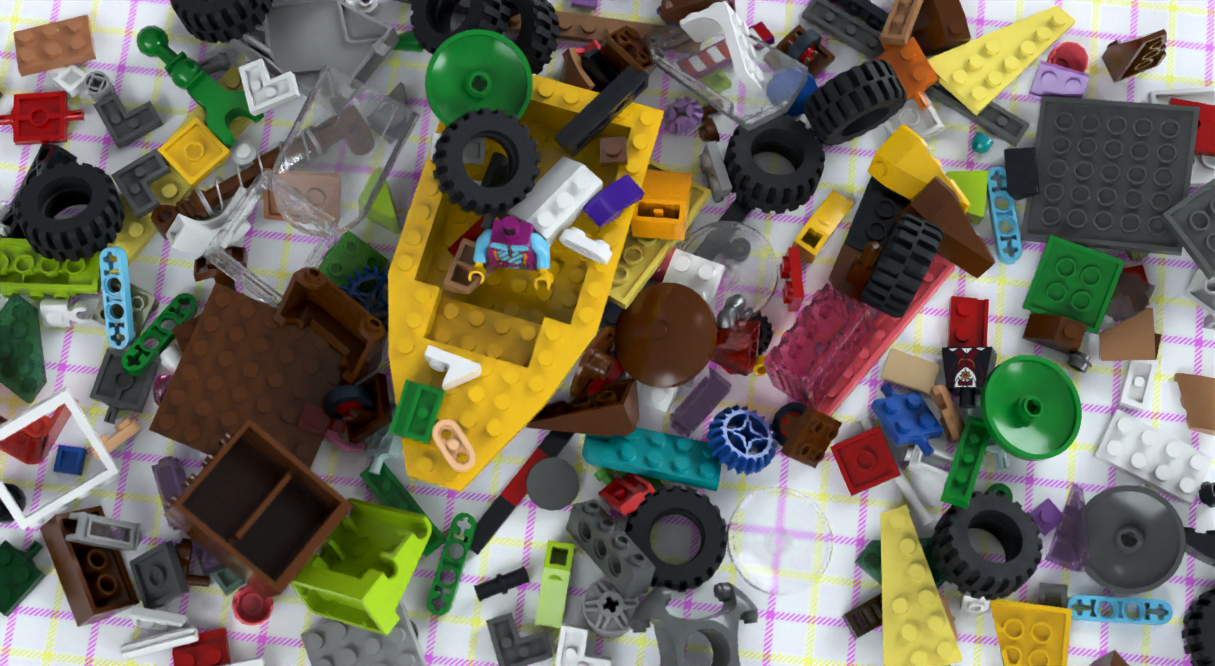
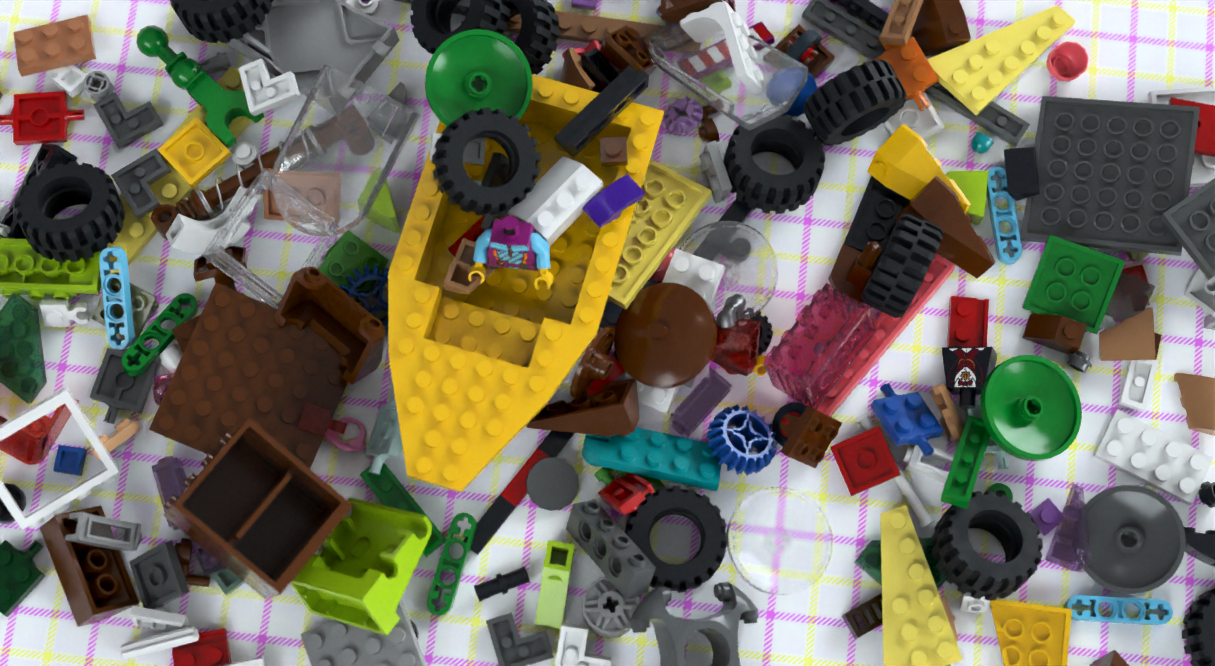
coral hair [231,585,274,626] -> none
reddish brown plate [324,372,392,444] -> none
green plate [389,379,446,445] -> none
green cone [393,30,426,53] -> none
white slope [424,345,482,391] -> none
light nougat plate [432,419,476,472] -> none
white plate [559,227,612,265] -> none
light orange slope [631,170,694,241] -> none
red plate [779,246,804,312] -> none
yellow slope [792,190,854,264] -> none
tan slope [880,348,940,396] -> none
plate [1028,60,1090,100] -> none
dark grey plate [1038,583,1068,608] -> none
reddish brown wedge [1101,29,1167,83] -> none

